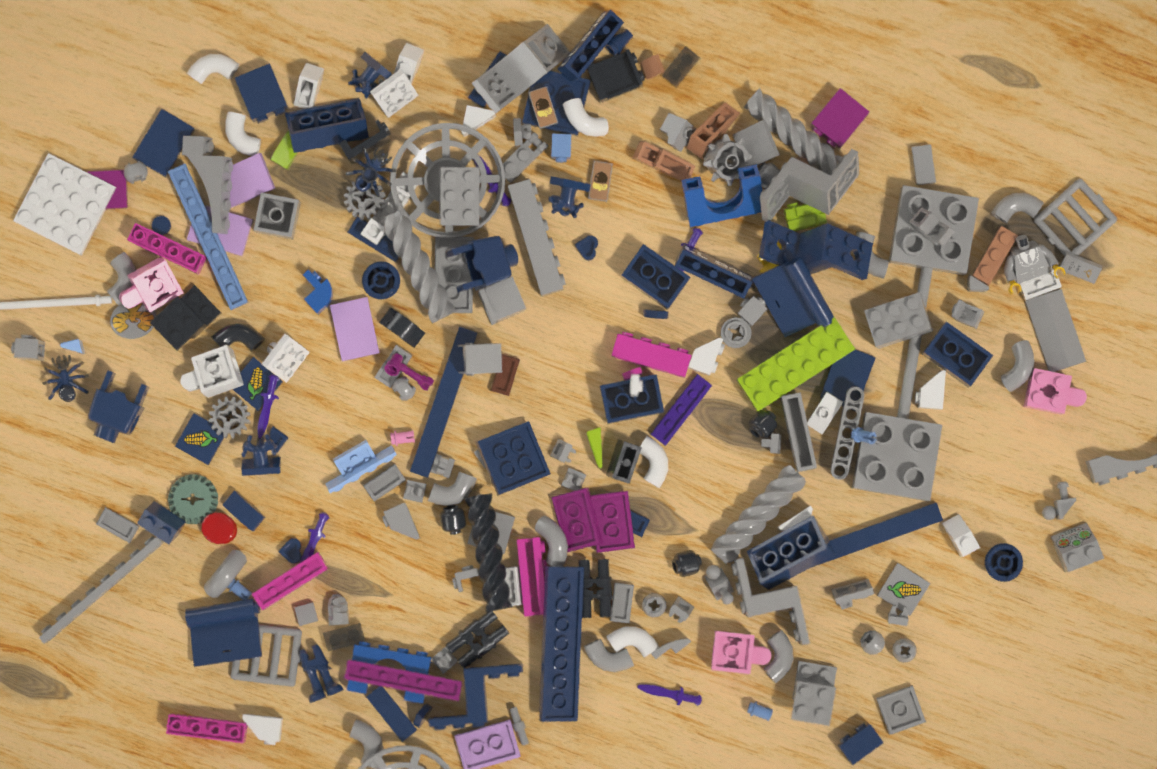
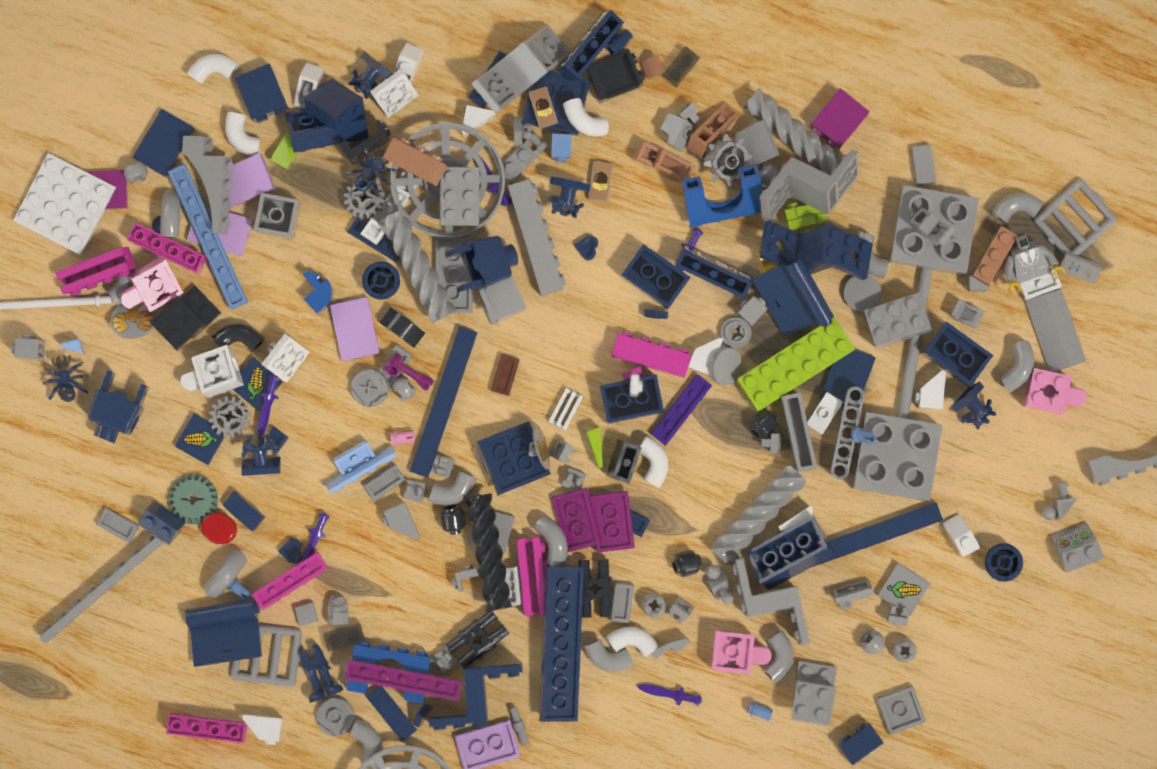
light grey piece [458,343,502,376] -> none
none -> dark pink brick [55,247,136,296]
none -> light grey cylinder [160,190,181,237]
none -> dark blue brick [304,78,365,132]
none -> light grey tile [316,698,355,736]
none -> light grey tile [351,369,389,407]
none -> nougat brick [383,137,447,186]
none -> shield [529,424,550,469]
none -> white tile [549,388,583,431]
none -> light grey tile [676,102,700,124]
none -> light grey tile [709,347,742,386]
none -> light grey tile [843,275,882,312]
none -> dark blue piece [951,381,997,430]

